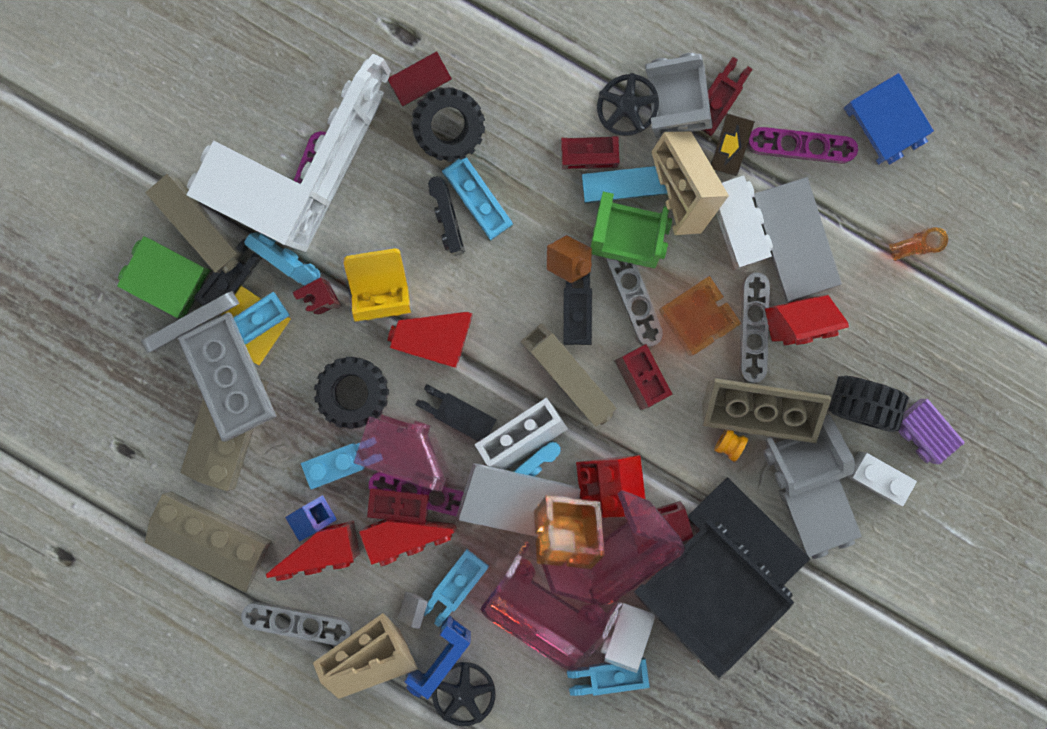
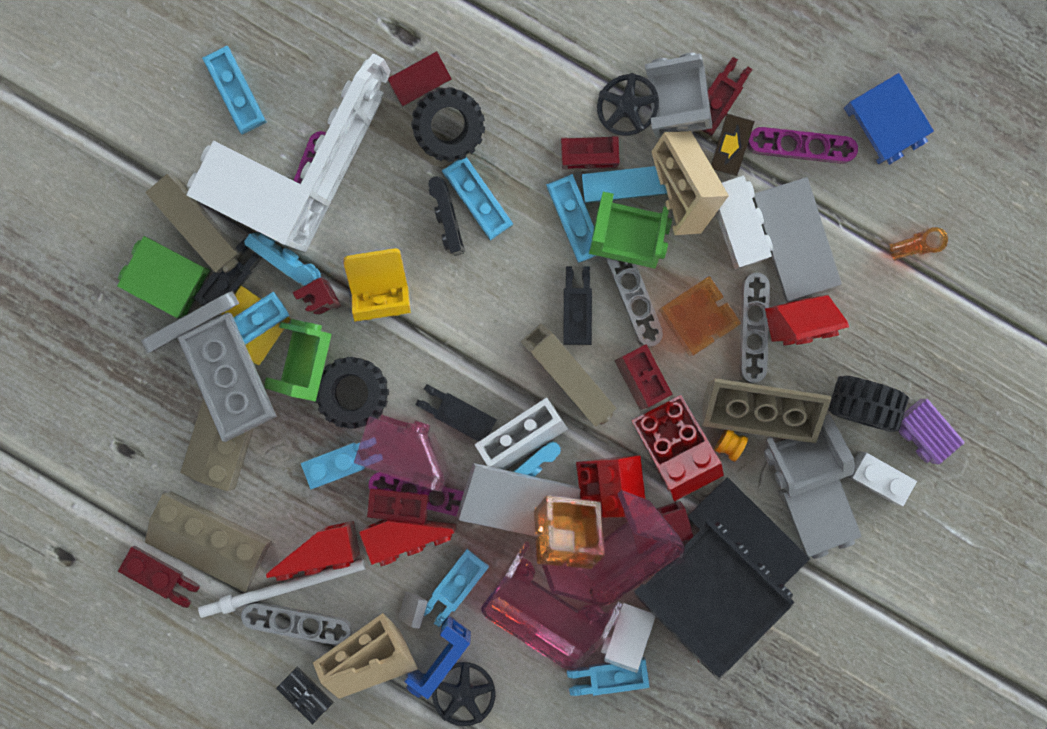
blue brick [285,495,337,542] -> none
red slope [387,312,473,368] -> none
dark orange brick [547,235,592,283] -> none
none -> dark red hinge [118,546,200,608]
none -> white bar [198,558,366,618]
none -> medium azure tile [202,46,267,135]
none -> bright green panel [264,319,332,401]
none -> black hips [276,666,334,725]
none -> medium azure tile [546,174,596,263]
none -> red slope [631,395,724,502]

